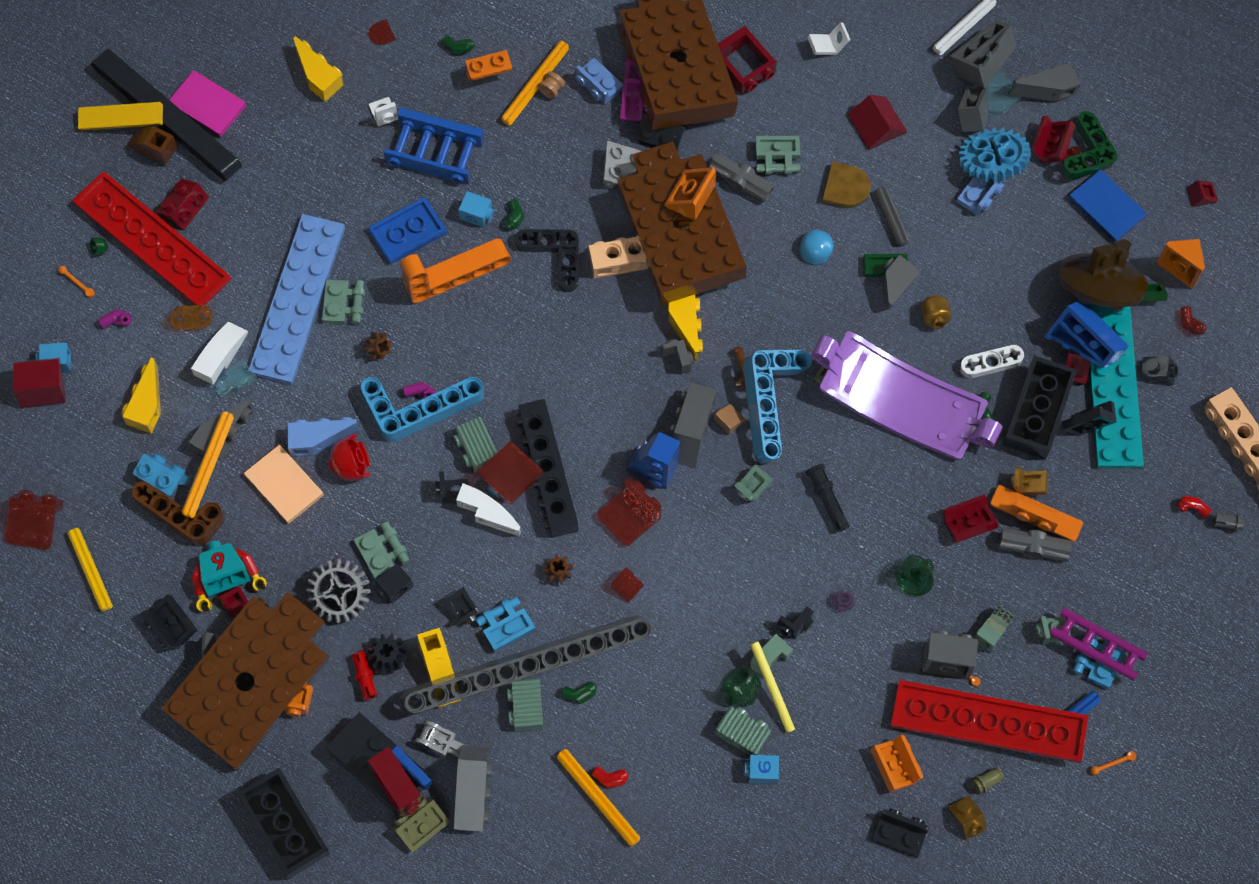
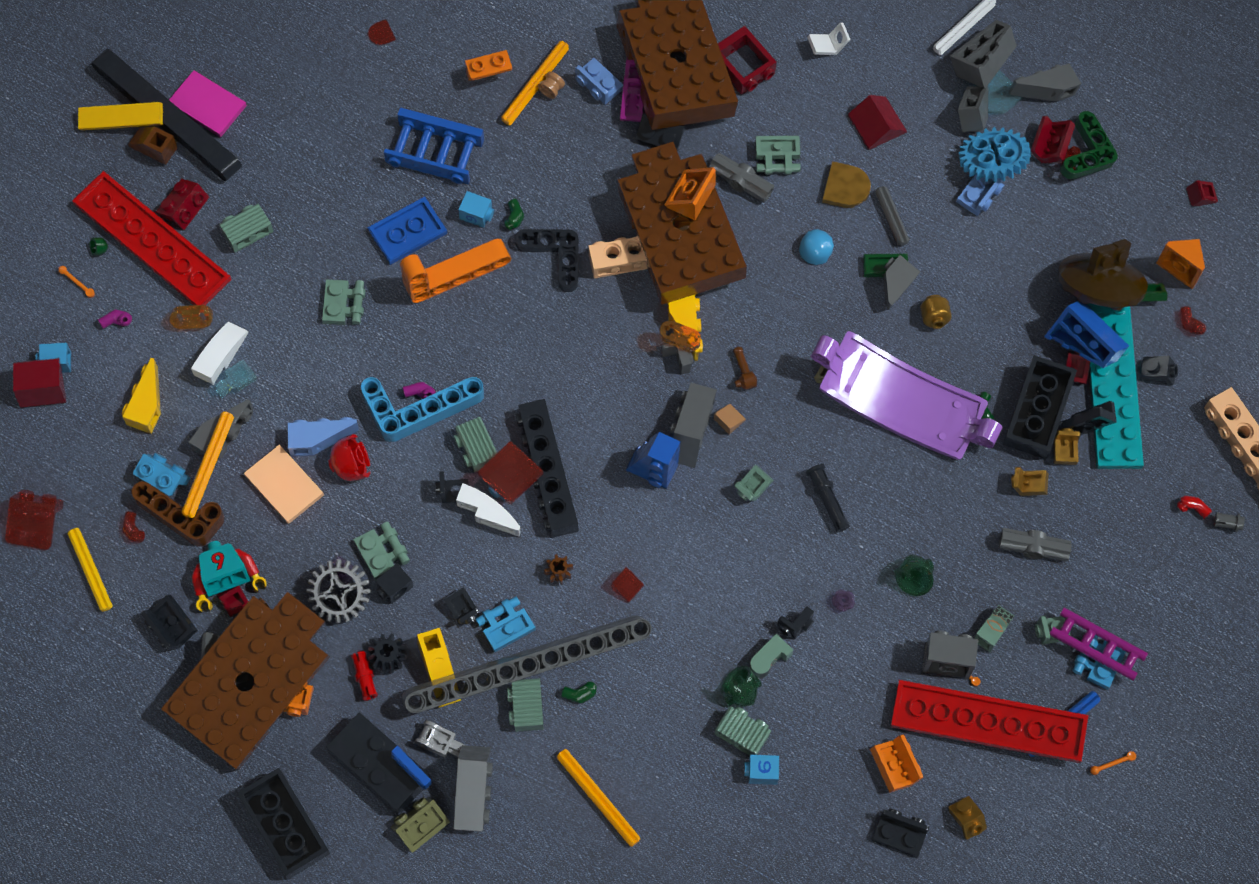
medium blue plate [248,214,345,385] -> none
yellow slope [293,36,343,102] -> none
reddish brown gear [363,332,392,360] -> none
dark red window [368,747,421,817] -> none
white bracket [369,97,398,127] -> none
dark green arm [441,35,474,55] -> none
red arm [591,766,629,788] -> none
clear red bracket [598,478,662,546] -> none
light grey hinge [603,141,641,189] -> none
dark azure beam [743,350,812,464] -> none
light yellow bar [750,641,795,733] -> none
dark red bracket [943,495,998,543] -> none
white beam [960,345,1024,379] -> none
olive pin [972,767,1005,793] -> none
orange bracket [990,485,1083,542] -> none
blue tile [1069,169,1147,242] -> none
none -> clear red arm [122,511,145,543]
none -> sand green brick [219,204,273,252]
none -> clear orange beam [660,321,701,352]
none -> pearl gold bracket [1053,428,1080,465]

